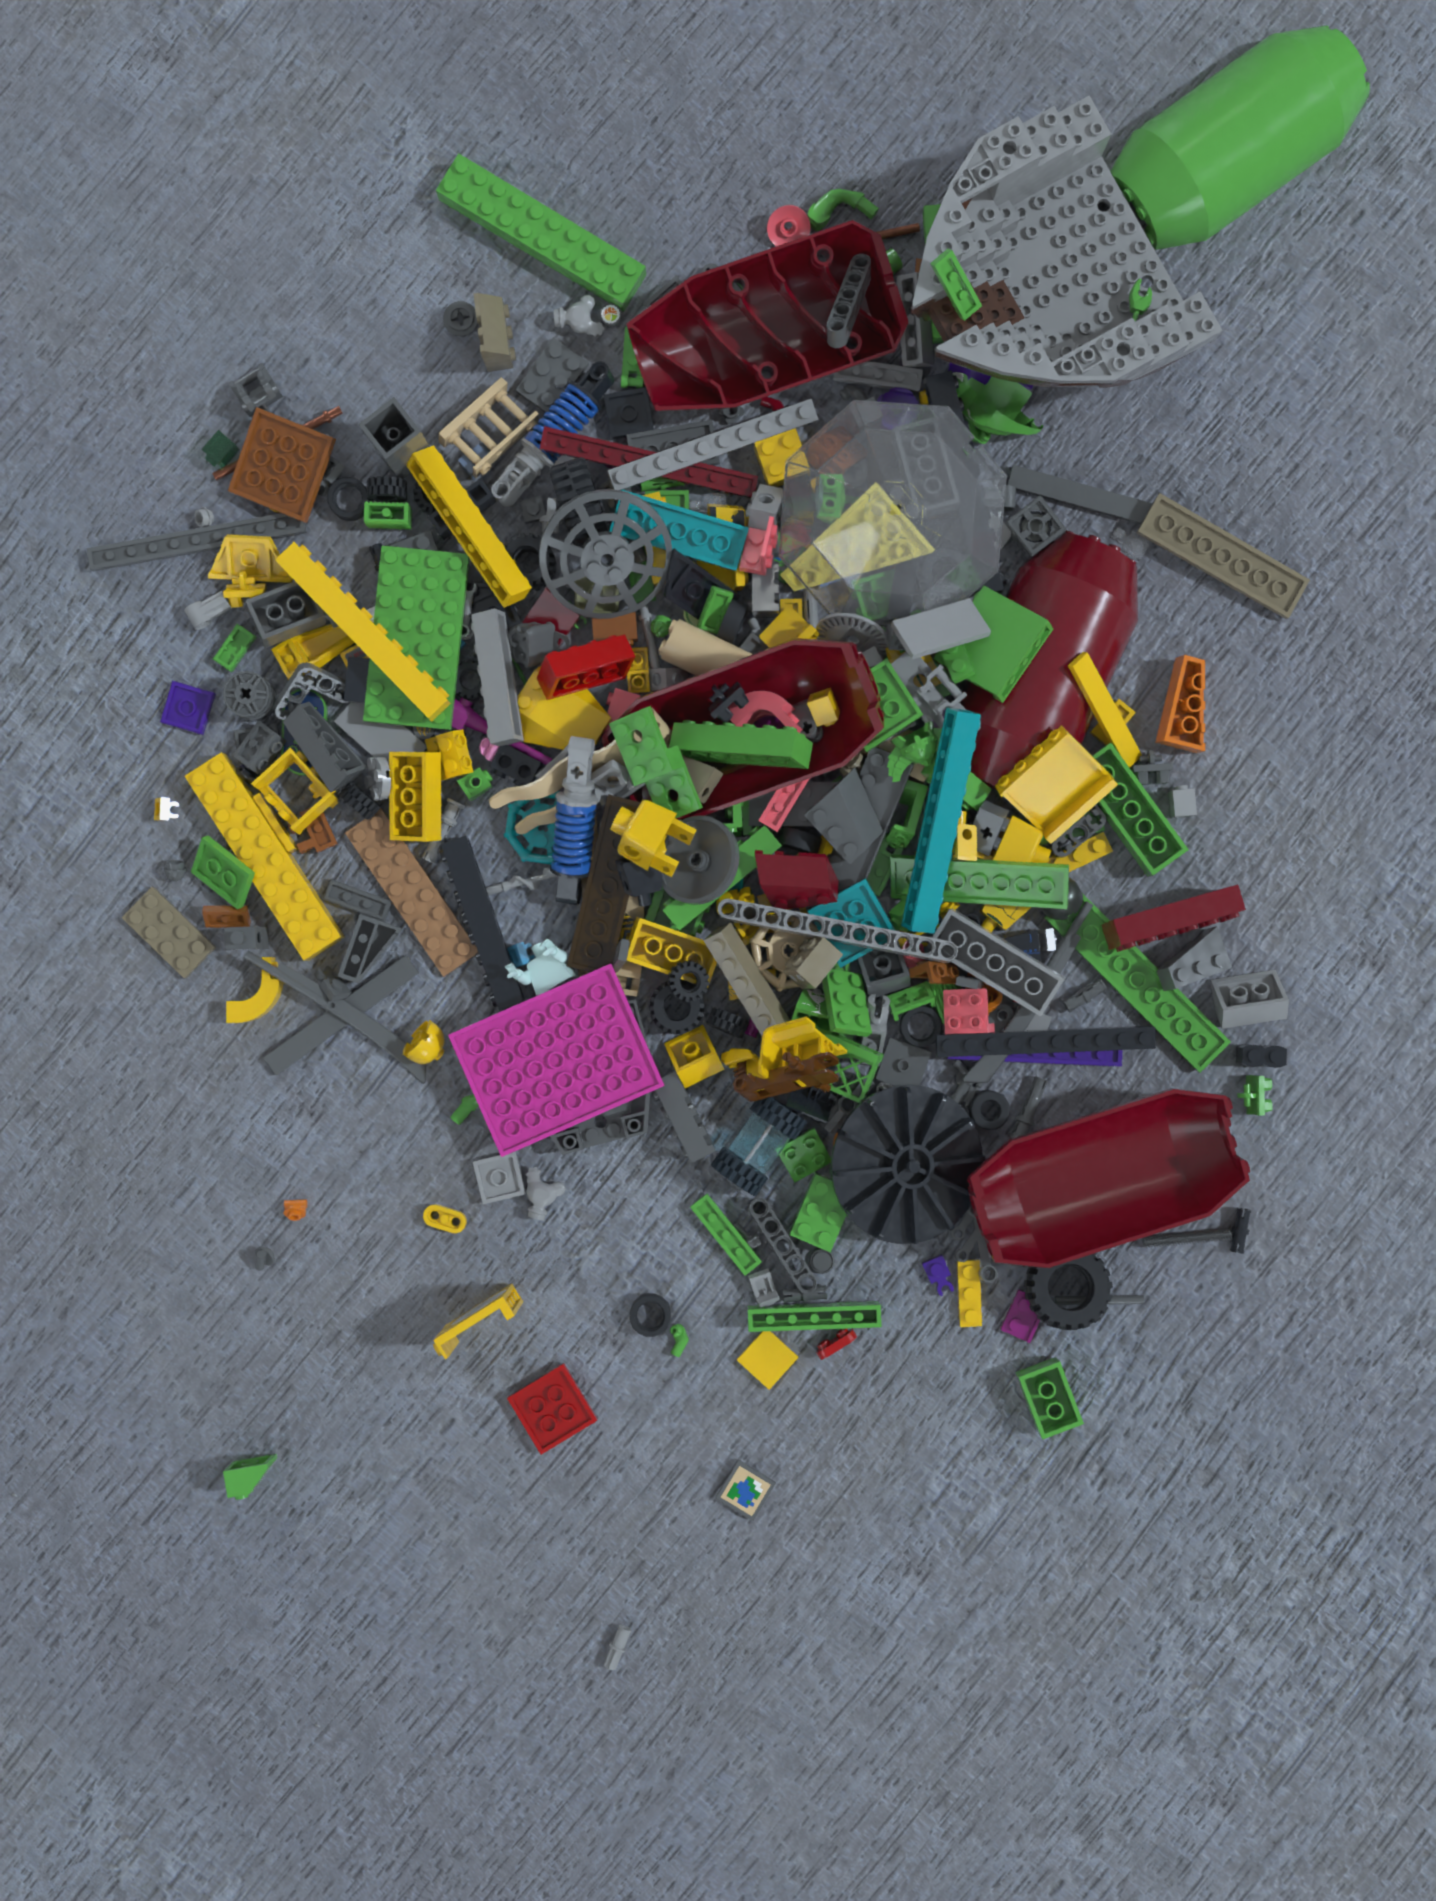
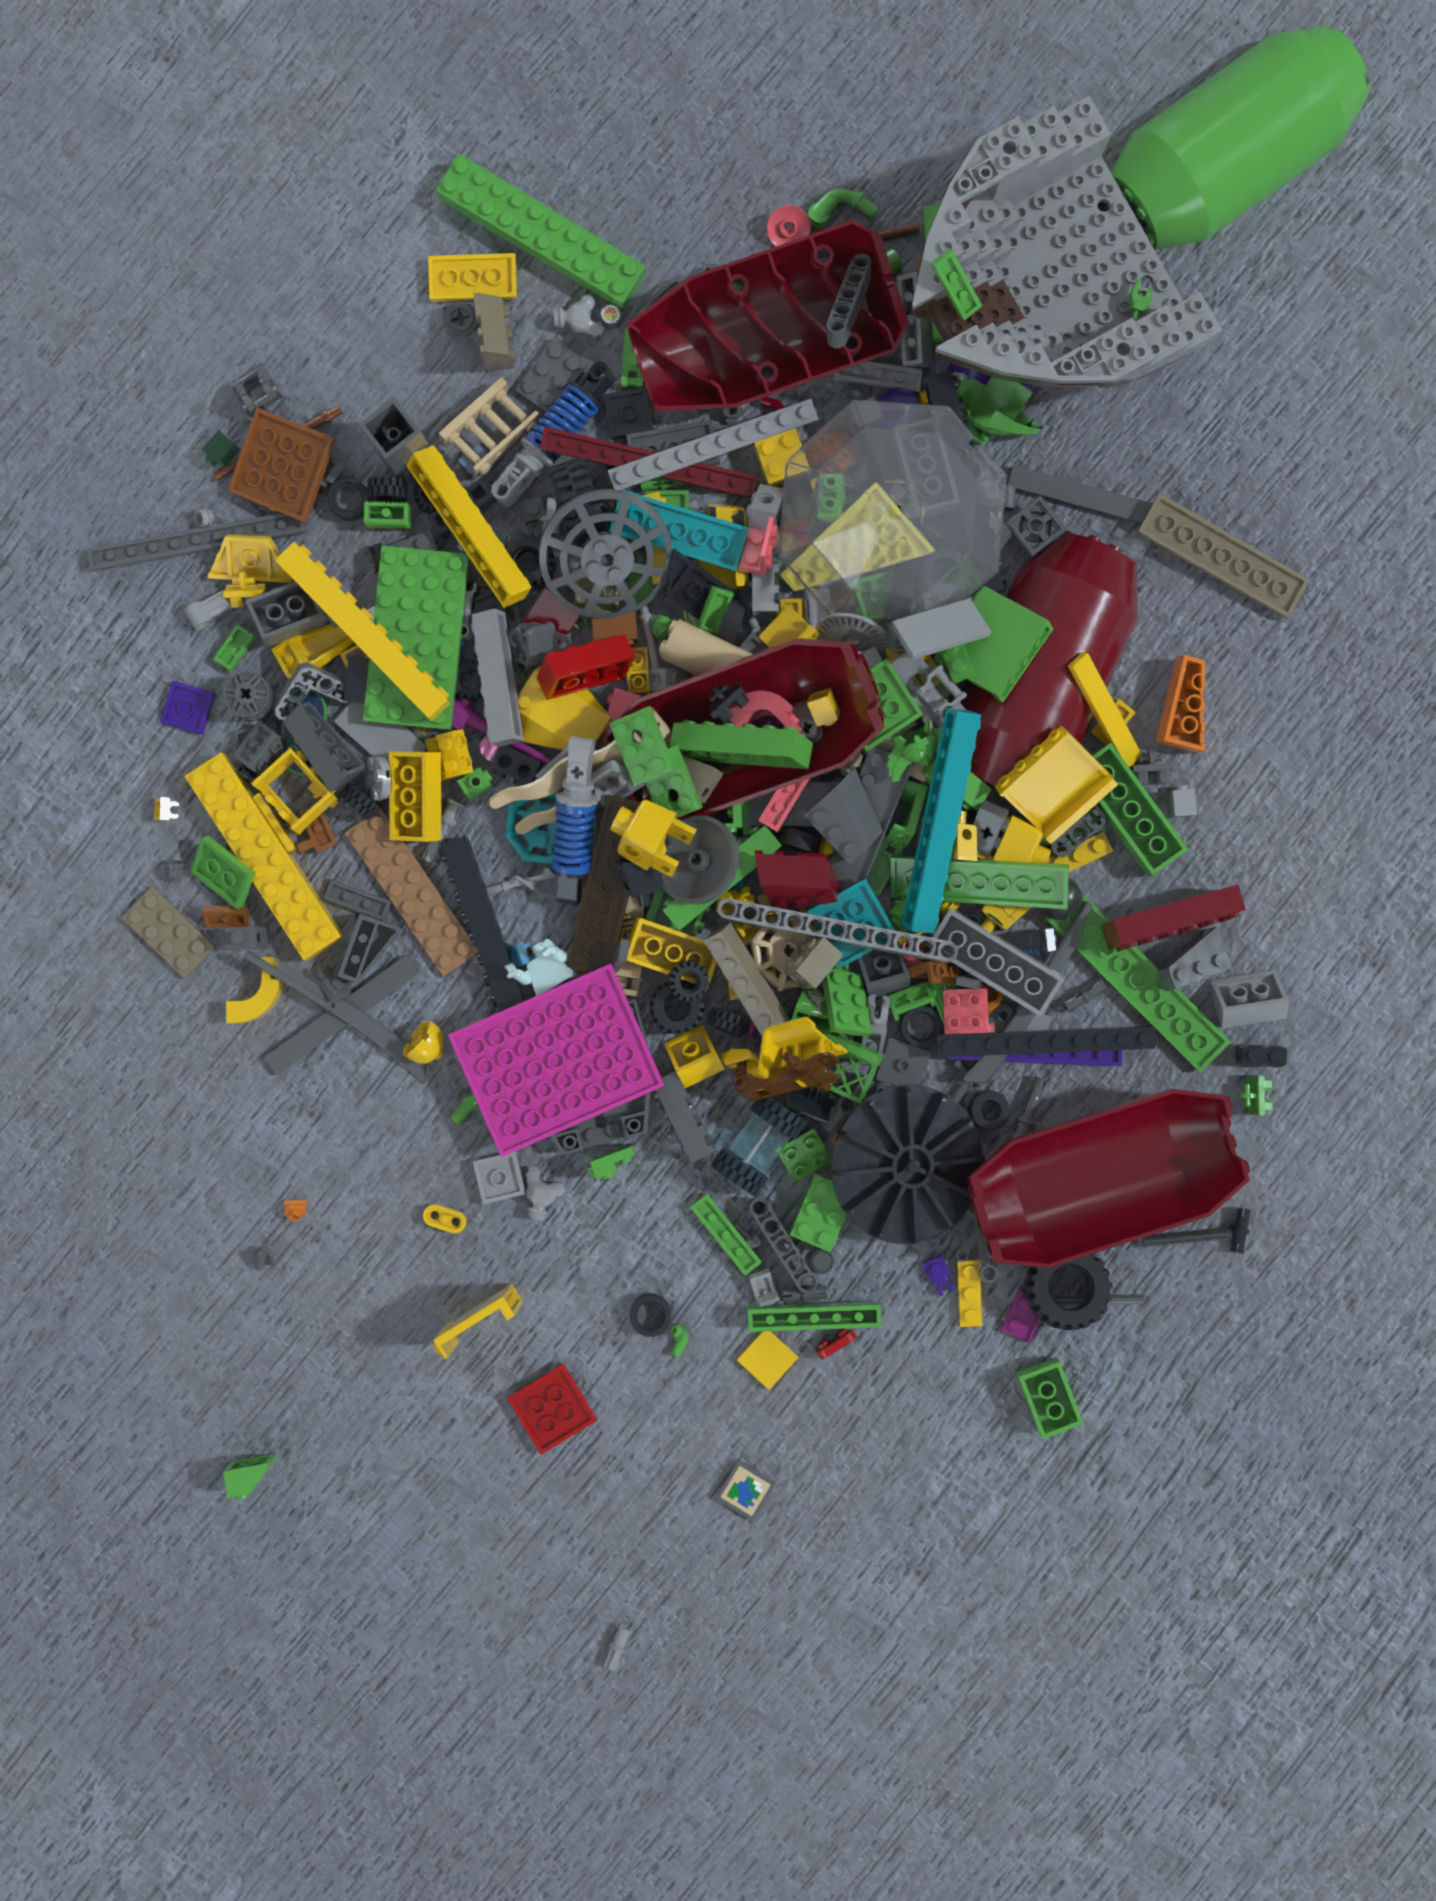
none -> yellow plate [428,253,517,302]
none -> bright green plate [588,1143,637,1181]

